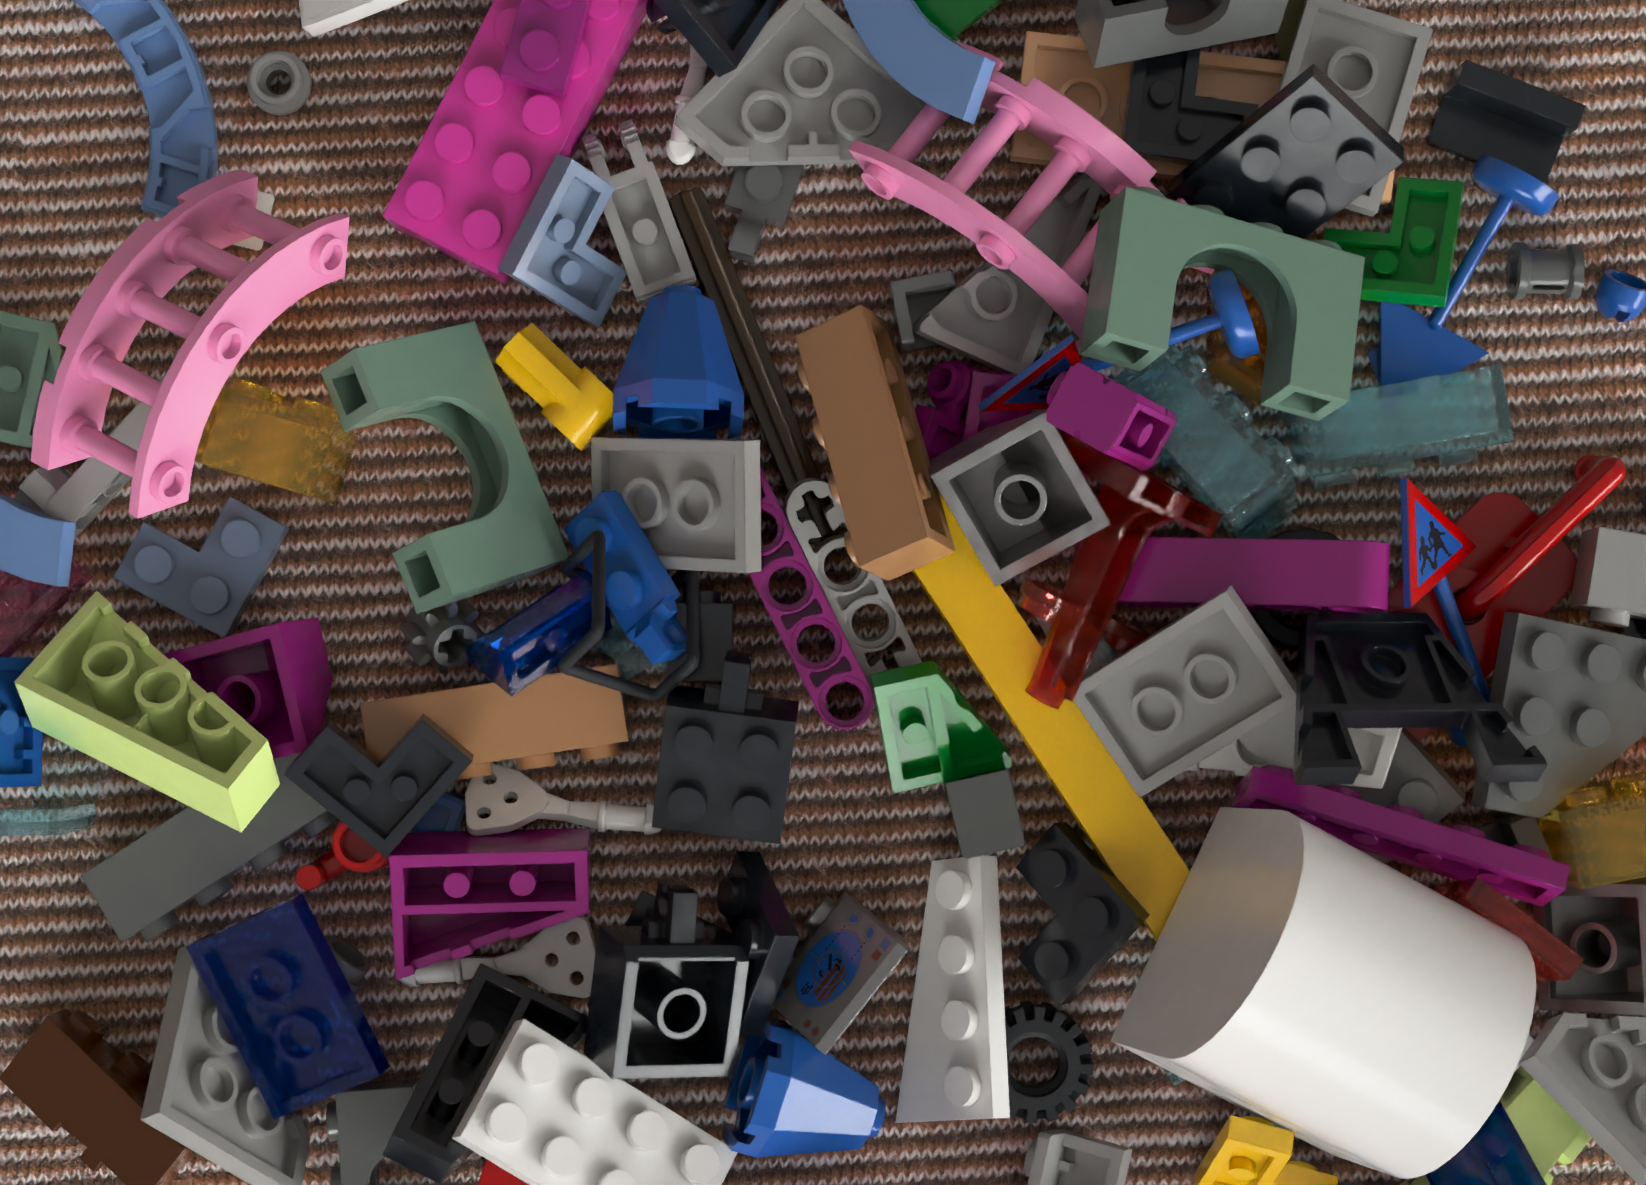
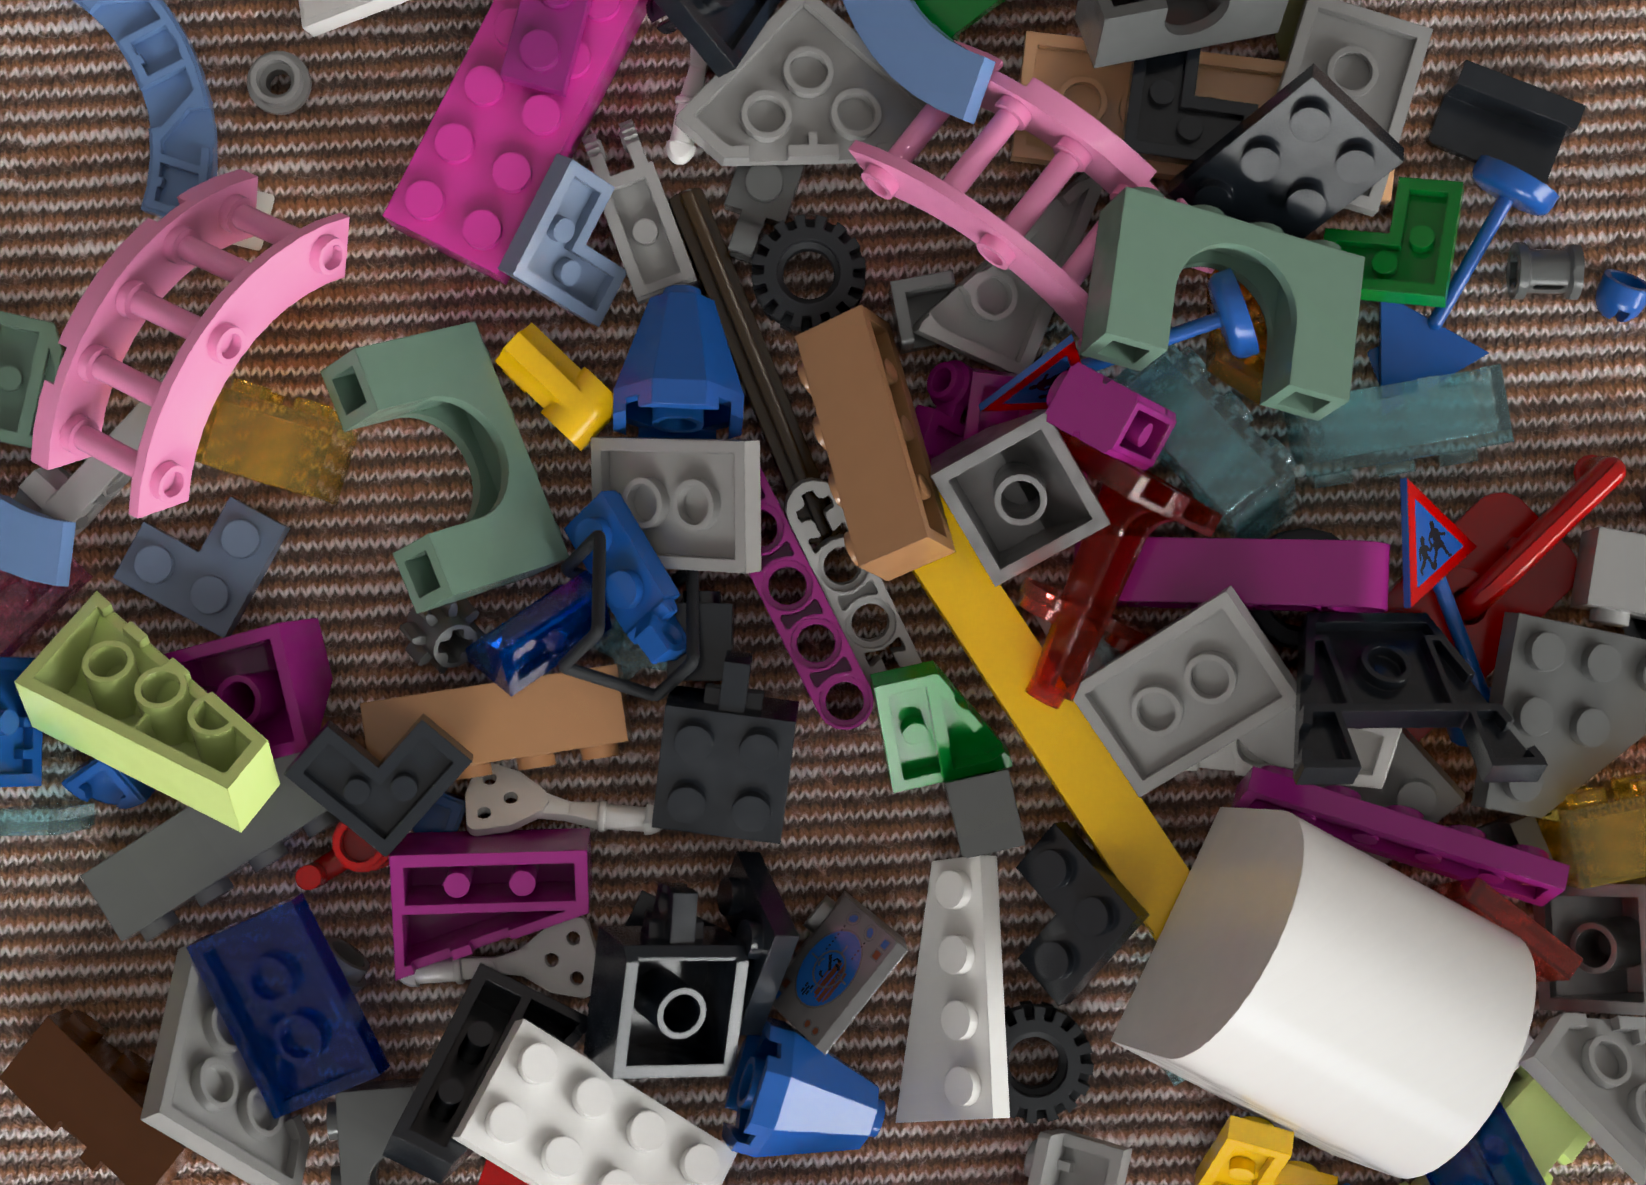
none -> blue tile [61,757,155,809]
none -> black tyre [751,214,866,333]

